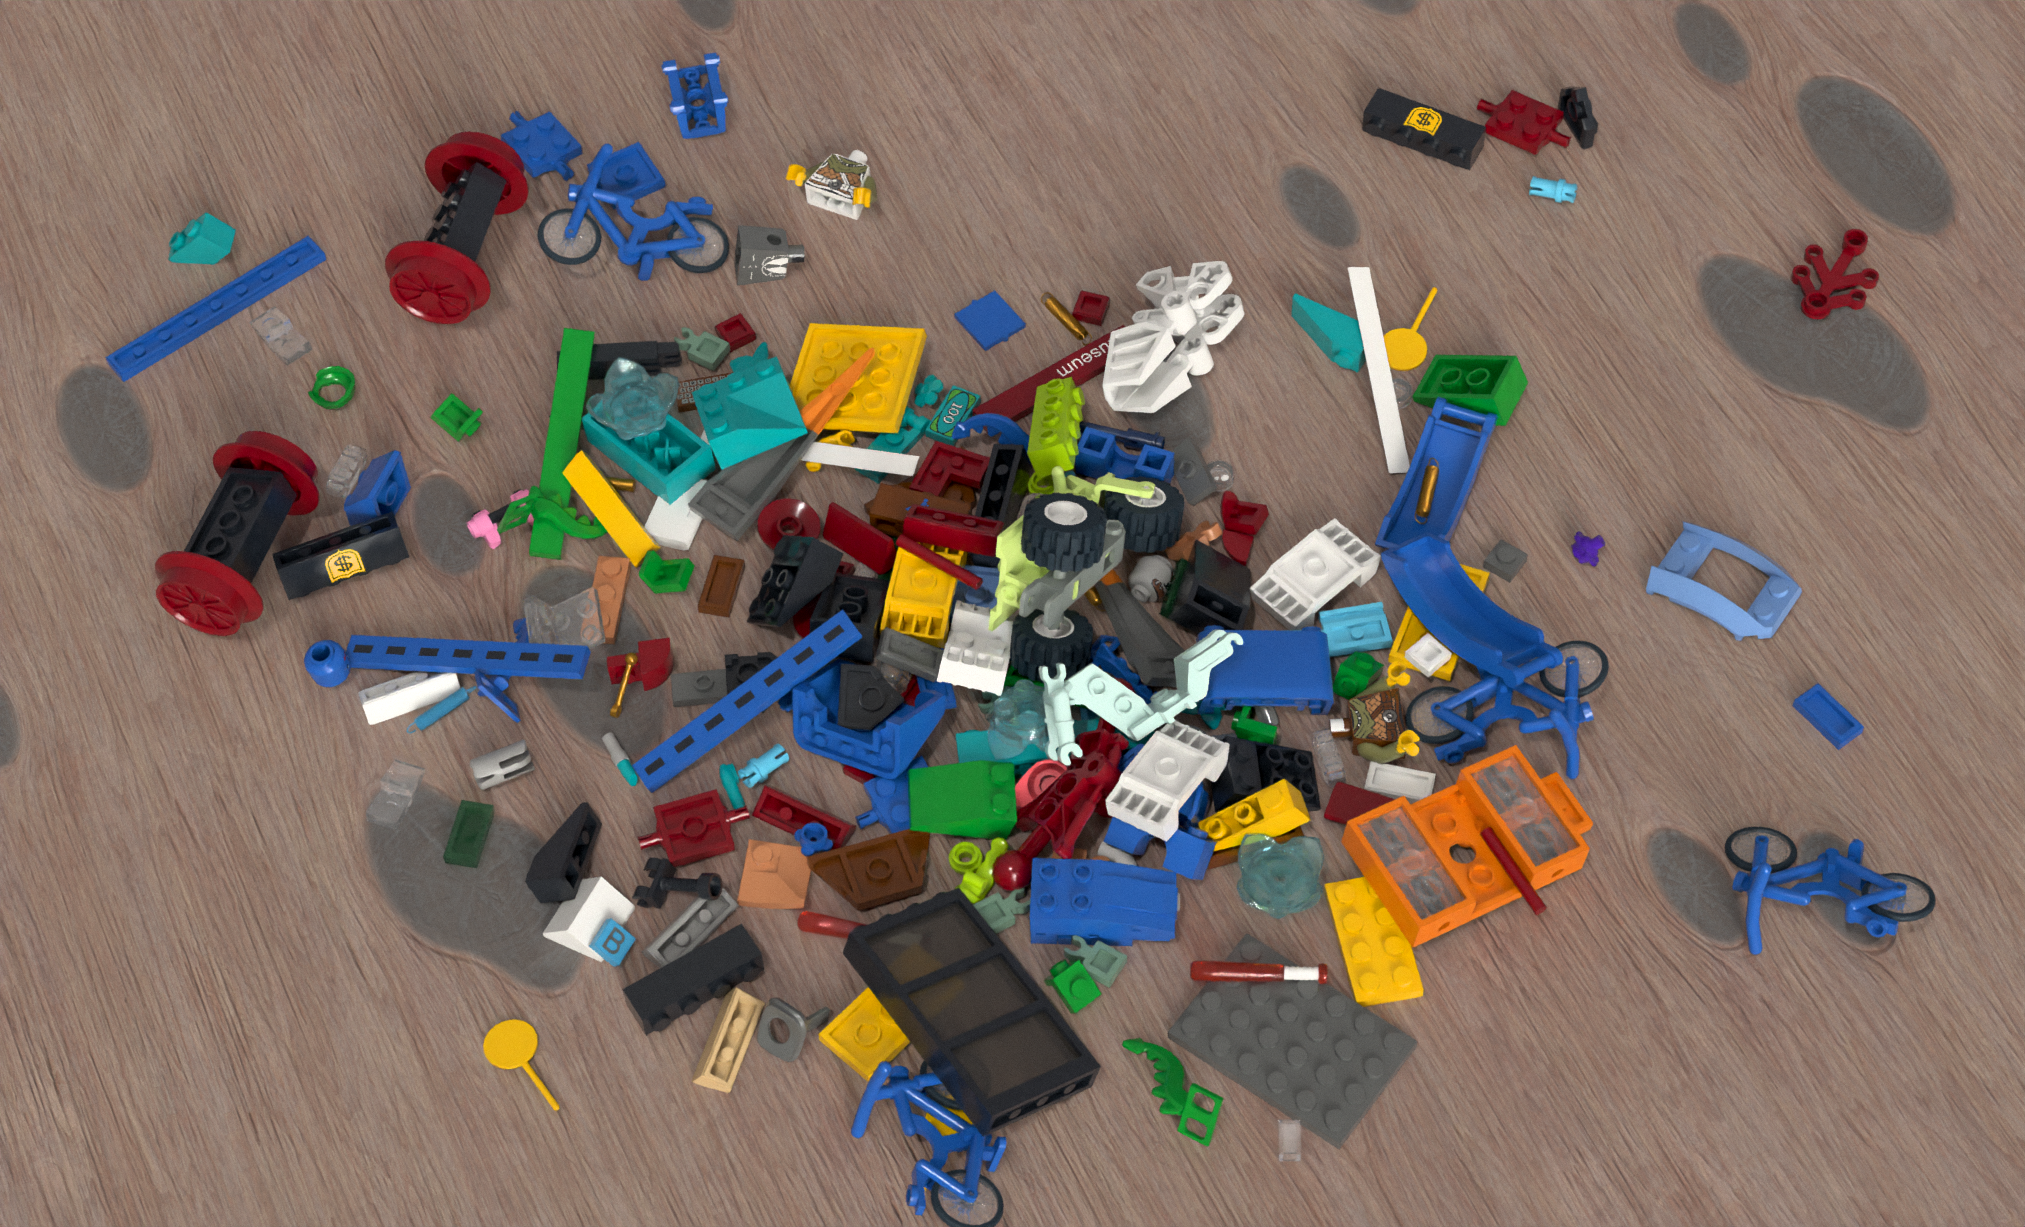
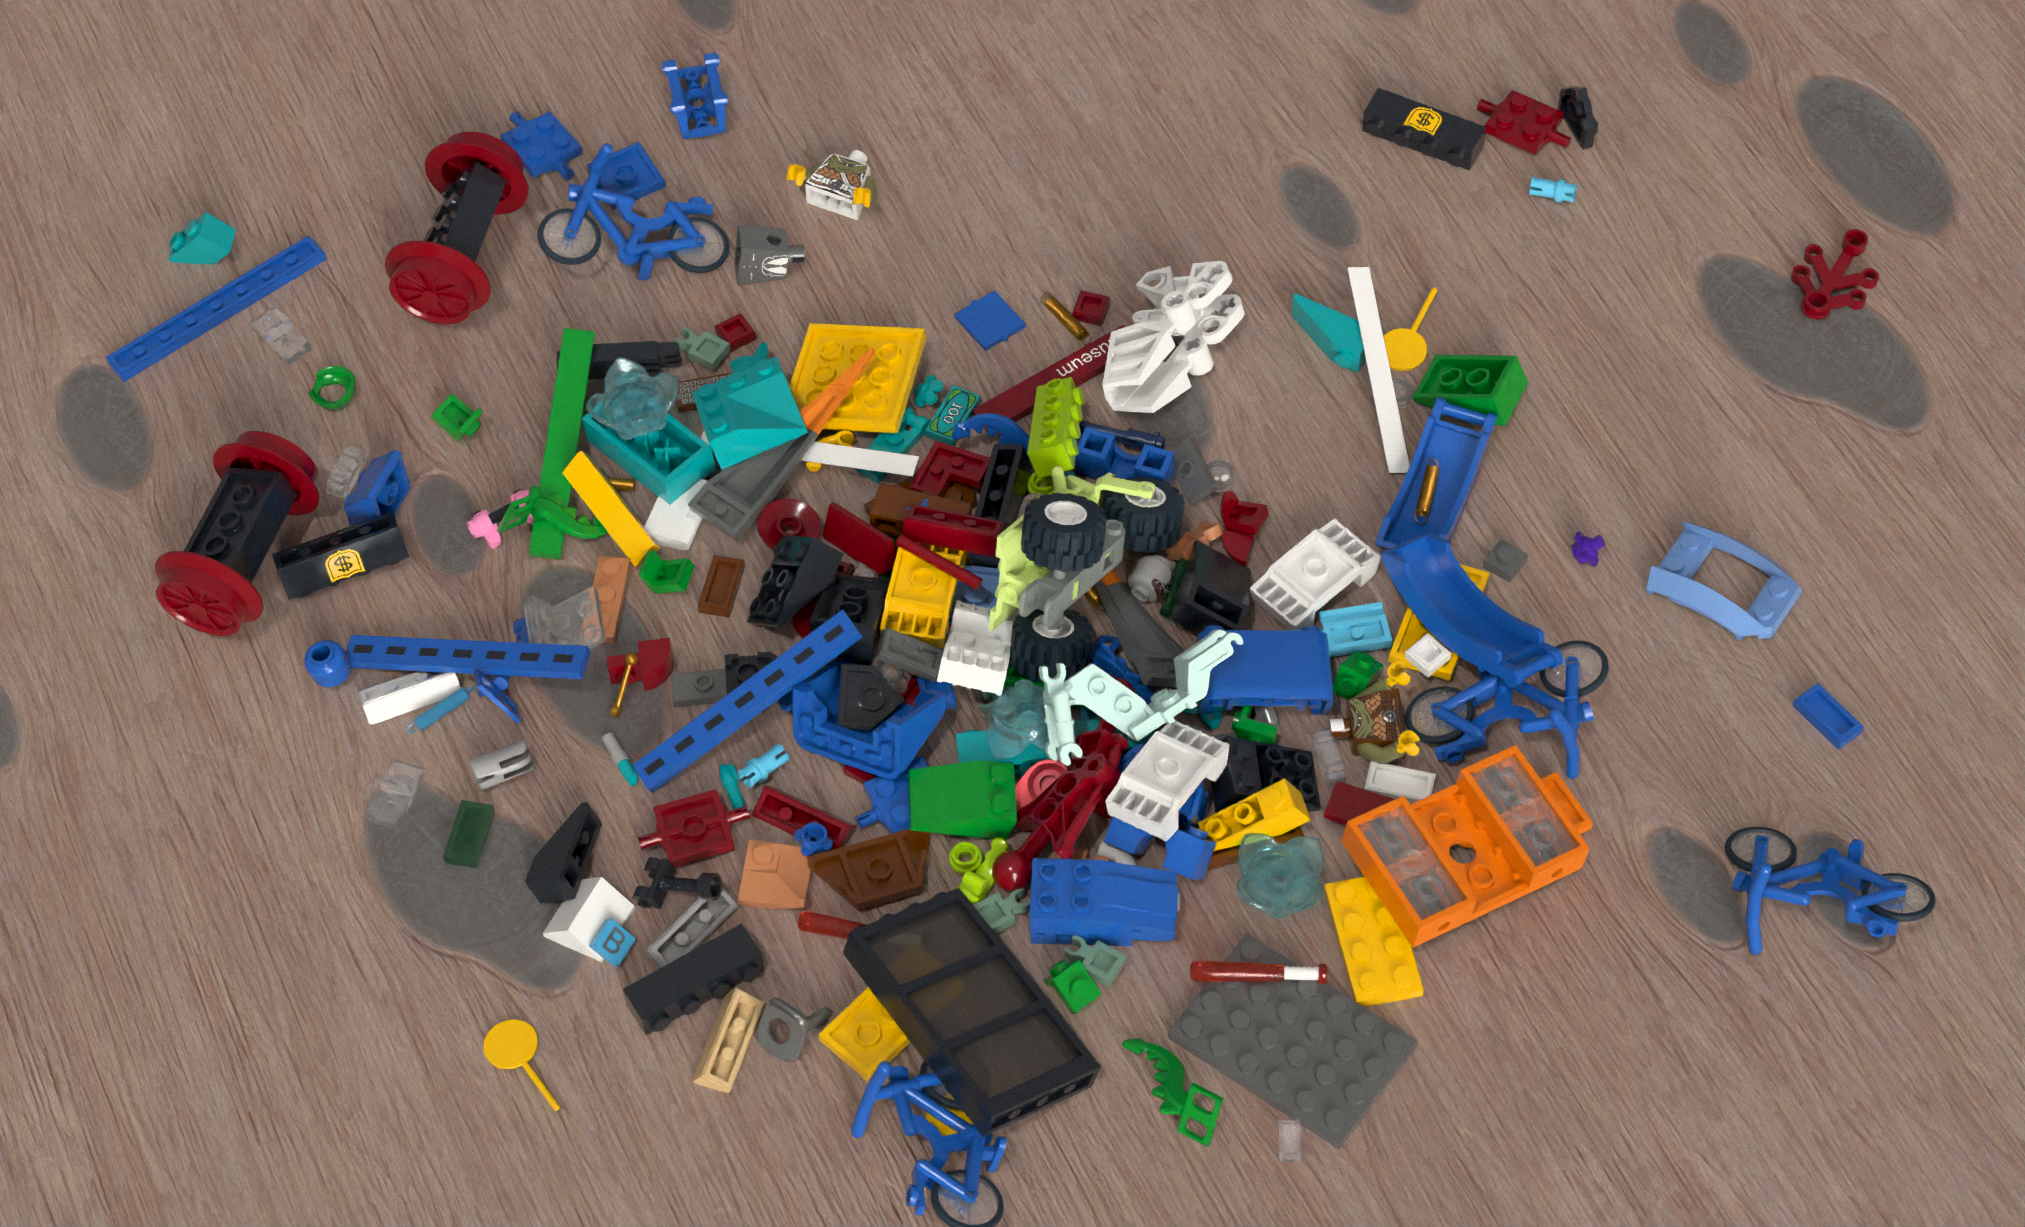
dark red bar [1480,827,1547,915] -> none

